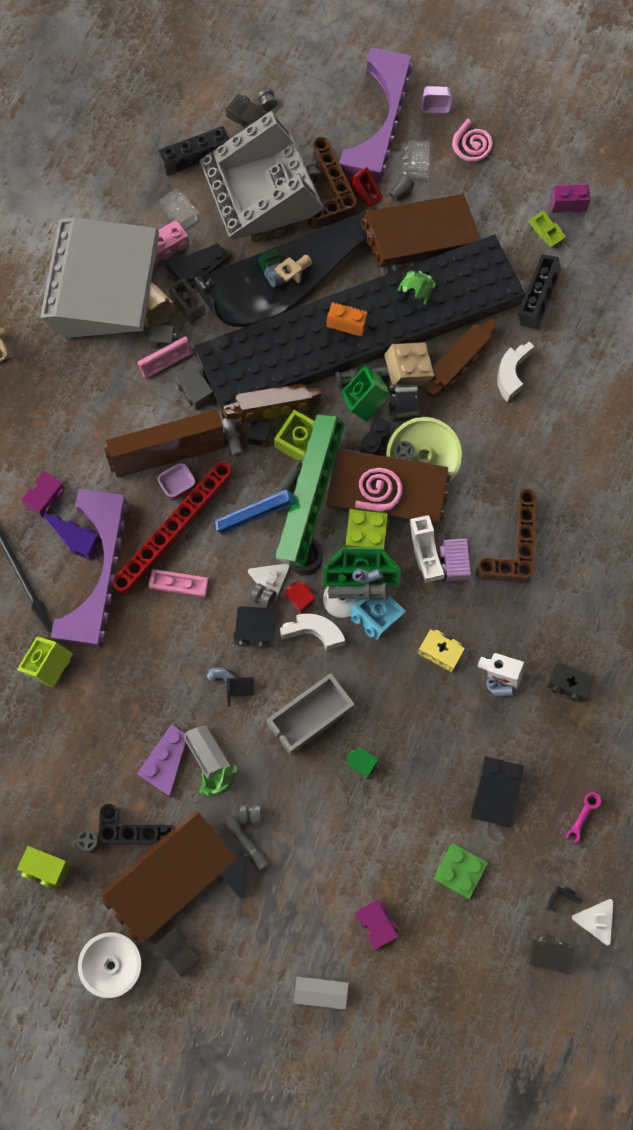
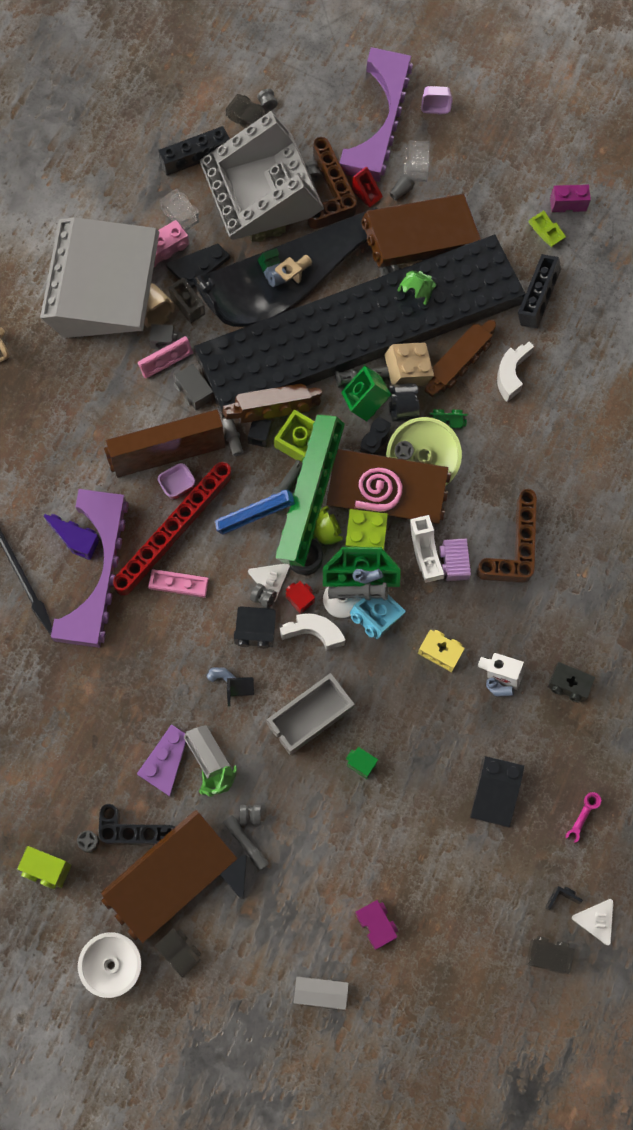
lime slope [17,637,73,688] -> none
magenta brick [21,471,65,518] -> none
orange brick [326,302,367,336] -> none
bright green plate [433,843,488,900] -> none
bright pink piece [452,119,493,162] -> none
none -> lime cylinder [313,505,344,545]
none -> green hinge [429,409,468,428]

